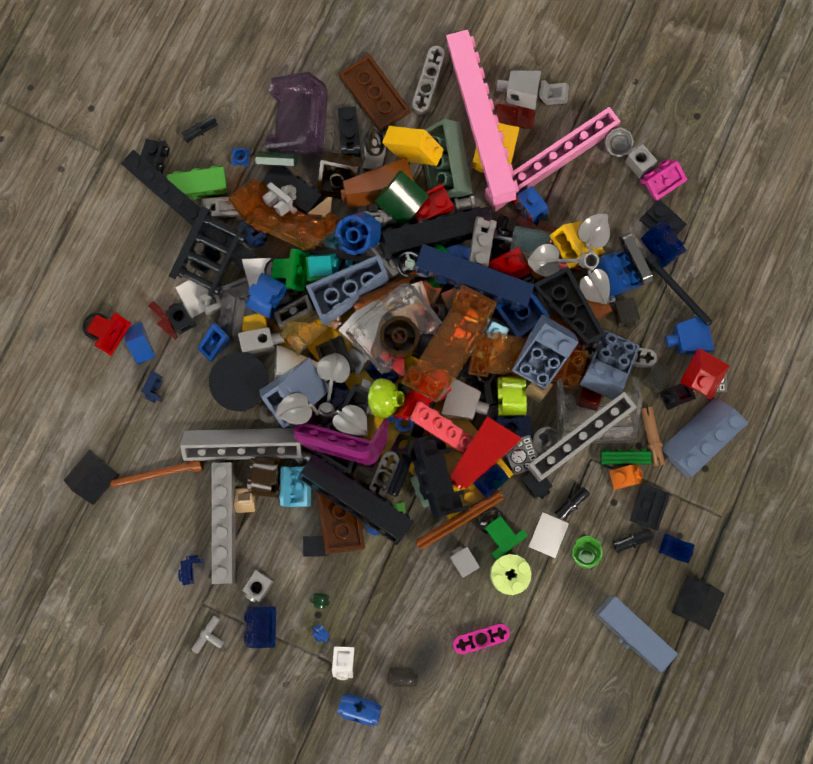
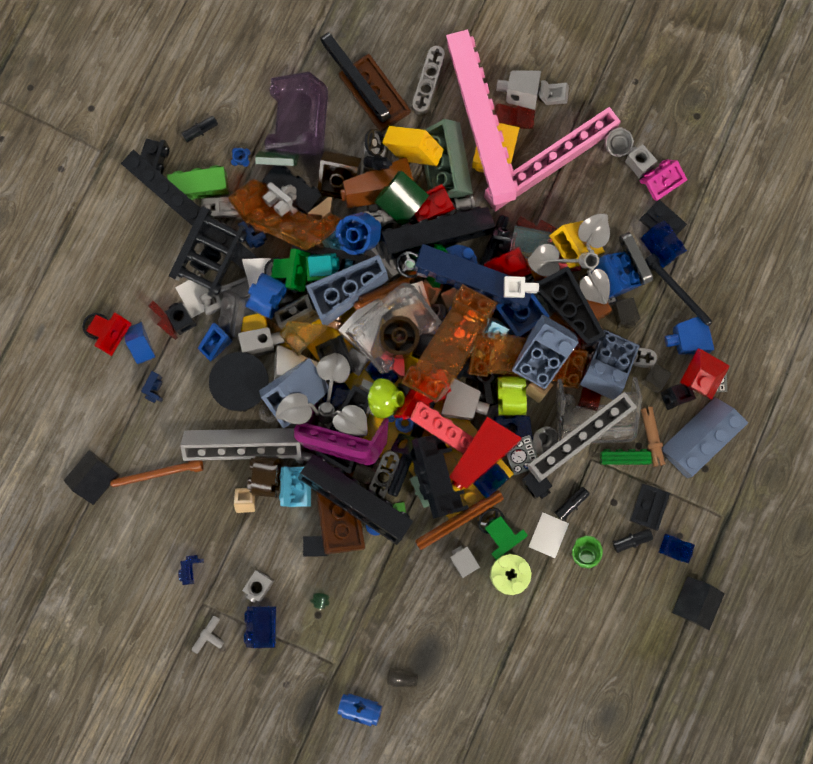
light grey brick [212,462,236,584] -> none
blue plate [312,624,330,643] -> none
white bracket [332,646,355,680] -> none
black plate [338,106,361,157] -> none
dark pink beam [453,624,510,654] -> none
light grey plate [468,216,496,267] -> none
blue torso [511,186,548,230] -> none
sand blue brick [593,596,678,673] -> none
orange bracket [609,464,643,490] -> none
none -> black beam [320,32,391,123]
none -> black axle [363,155,392,170]
none -> white plate [504,276,539,298]

